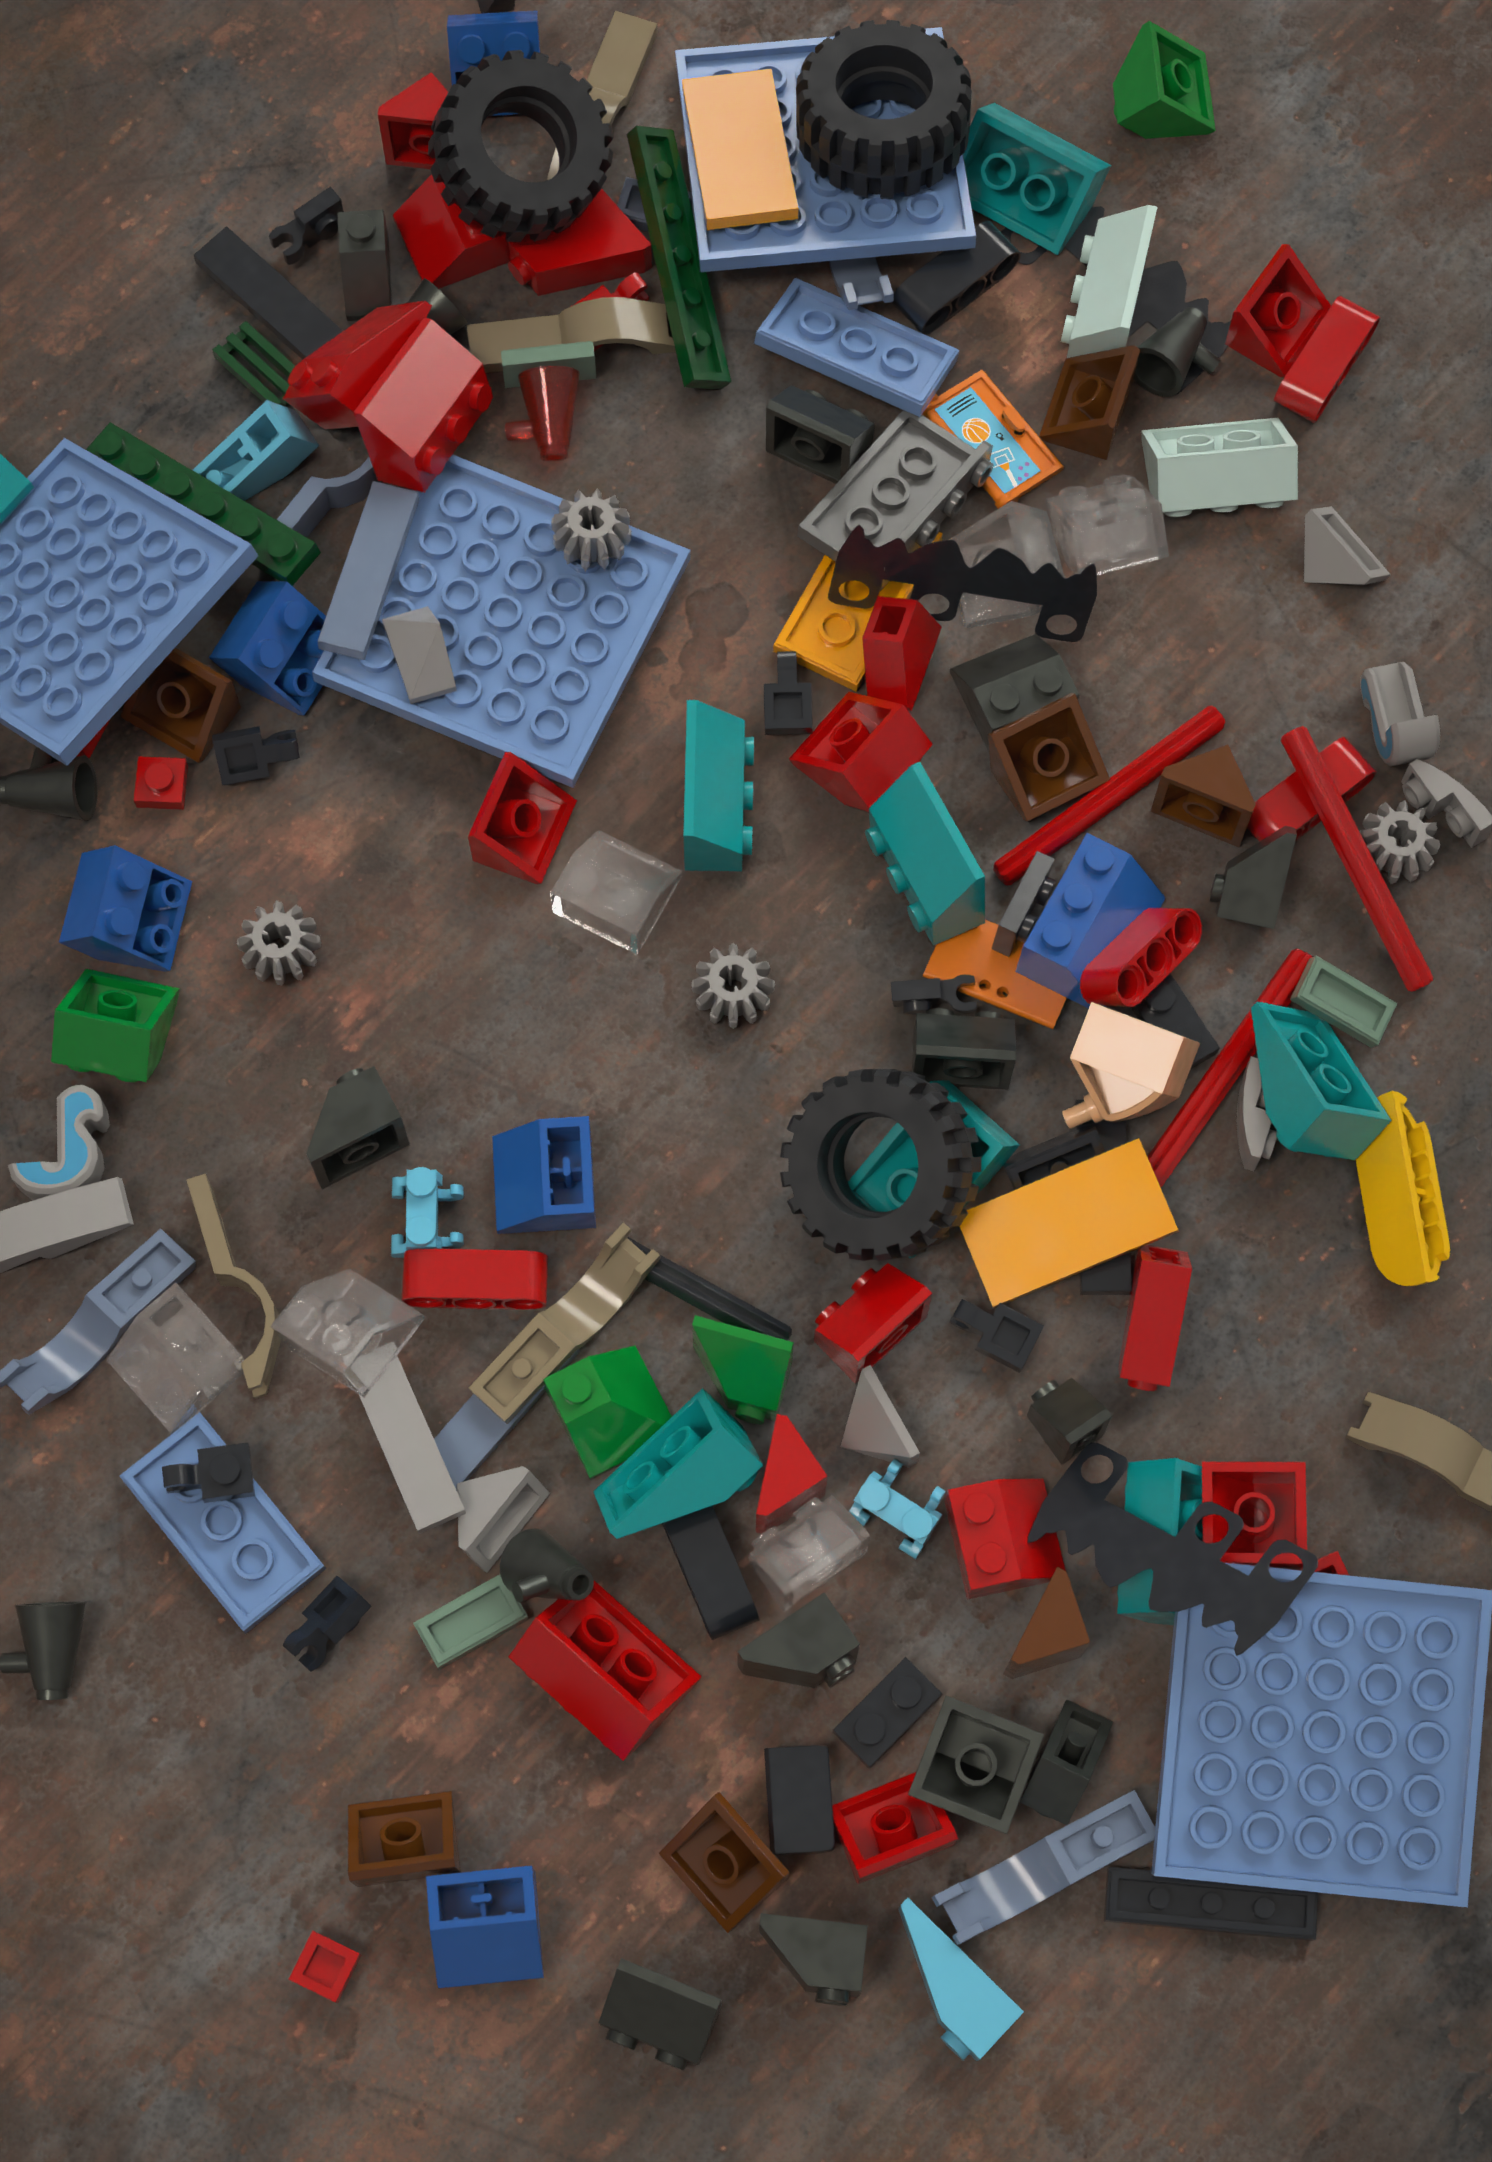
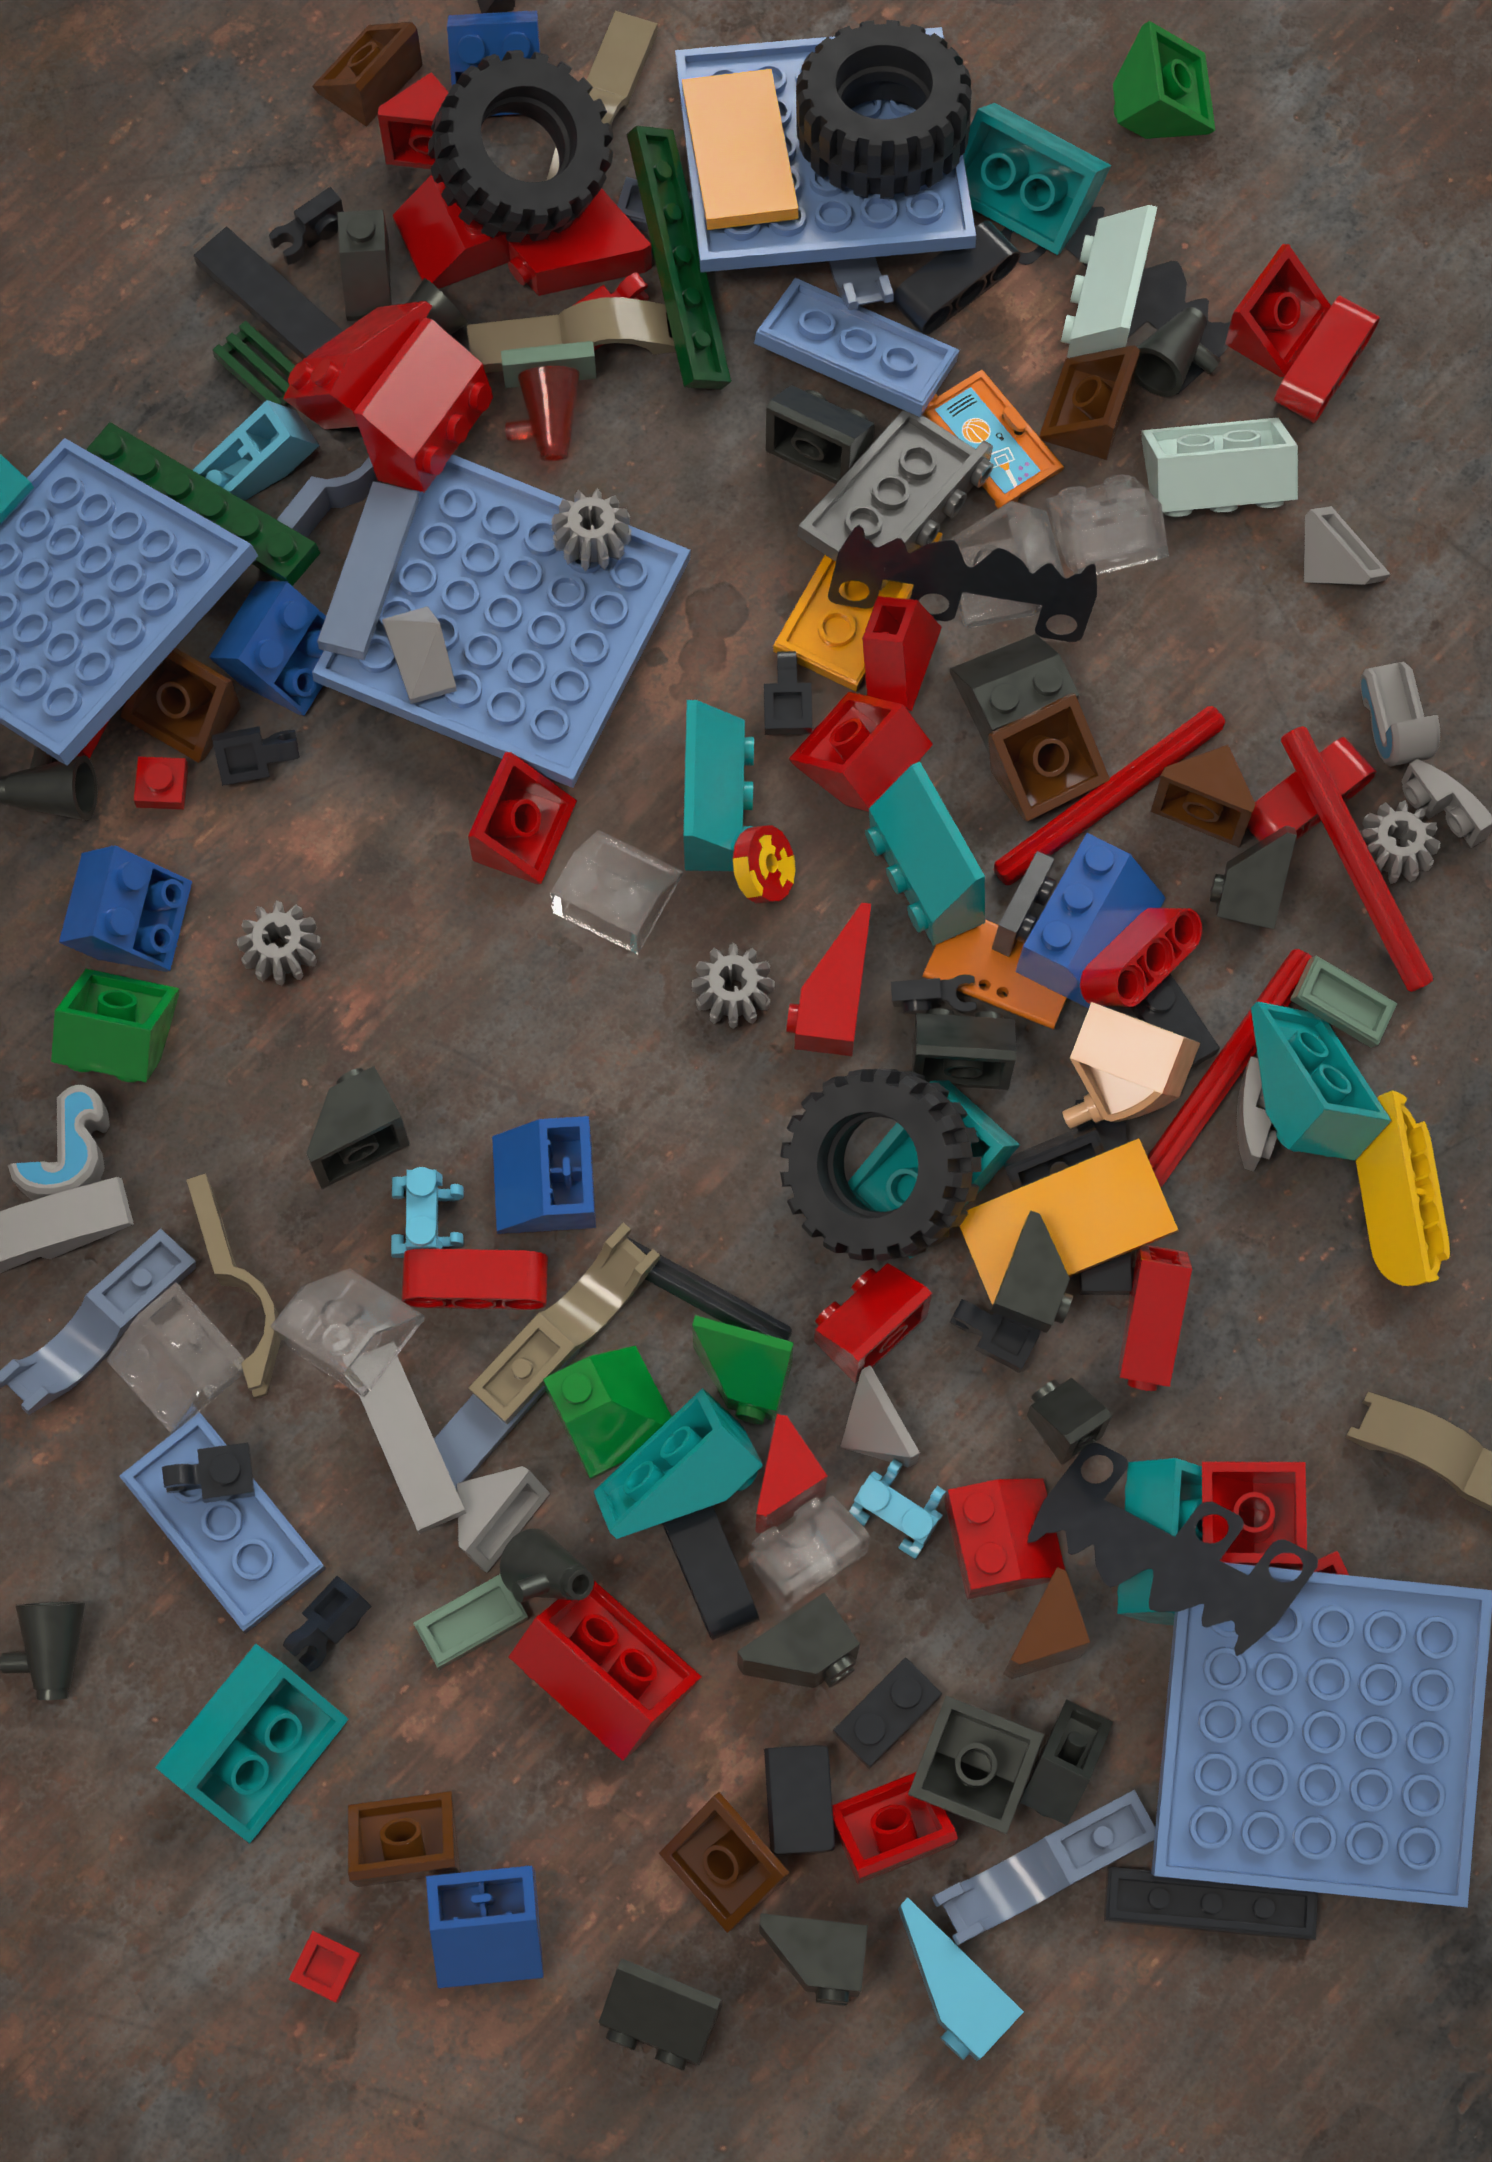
none -> teal slope [155,1644,349,1844]
none -> reddish brown slope [312,22,423,127]
none -> piece [733,825,796,903]
none -> red slope [786,903,871,1056]
none -> pearl dark grey slope [991,1210,1073,1333]

